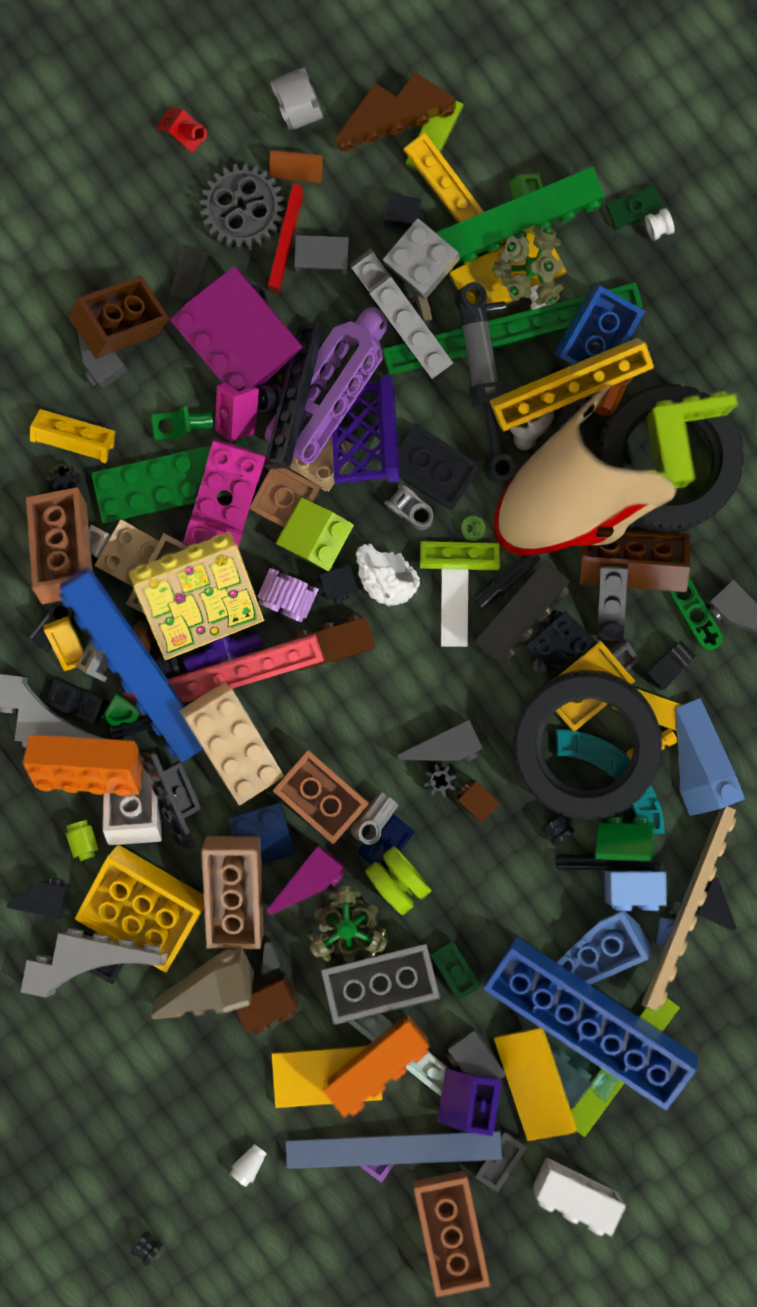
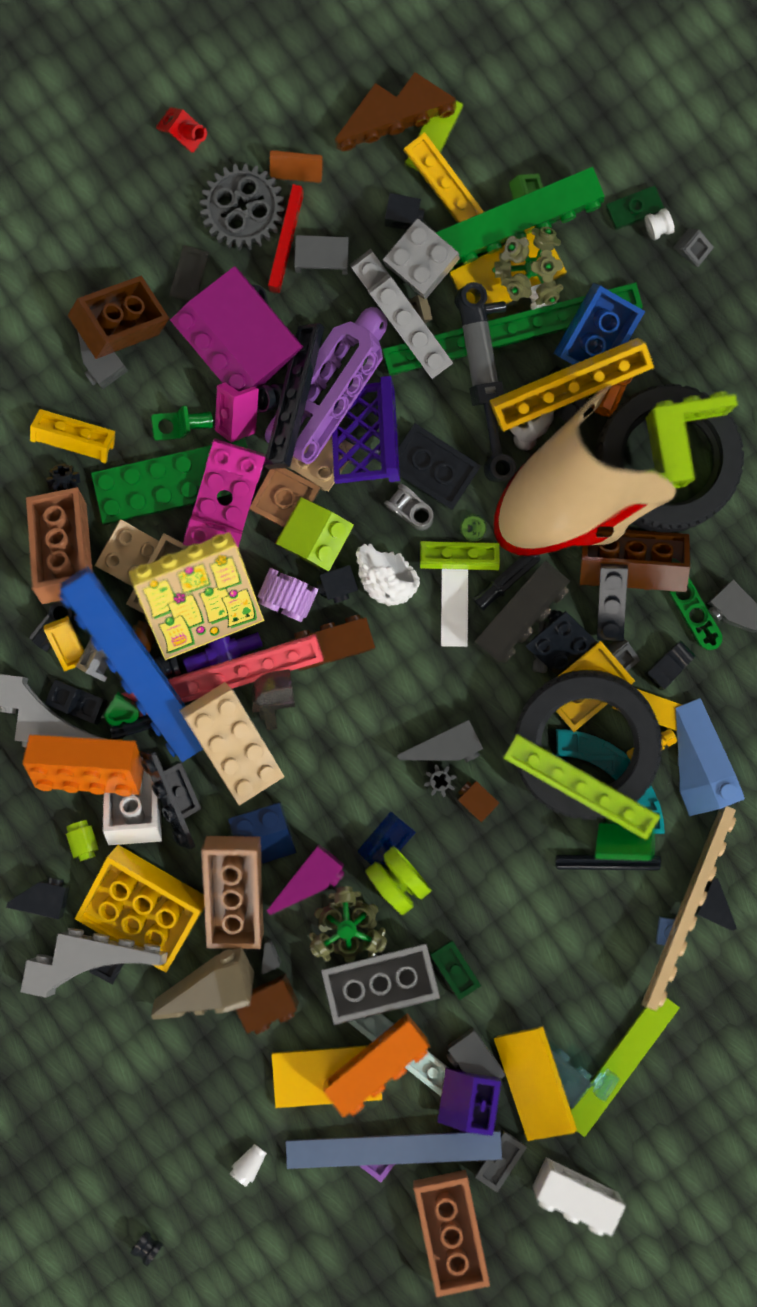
white tile [89,525,111,558] -> none
light grey brick [270,67,324,130] -> none
nougat brick [273,750,369,844] -> none
light grey piece [350,791,399,844] -> none
blue brick [483,936,698,1110] -> none
black wheel [541,813,575,846] -> none
medium blue wedge [556,911,652,985] -> none
light blue brick [604,870,666,911] -> none
none -> clear smoke brick [251,669,295,730]
none -> lime tile [503,734,660,840]
none -> dark grey slope [673,228,714,267]

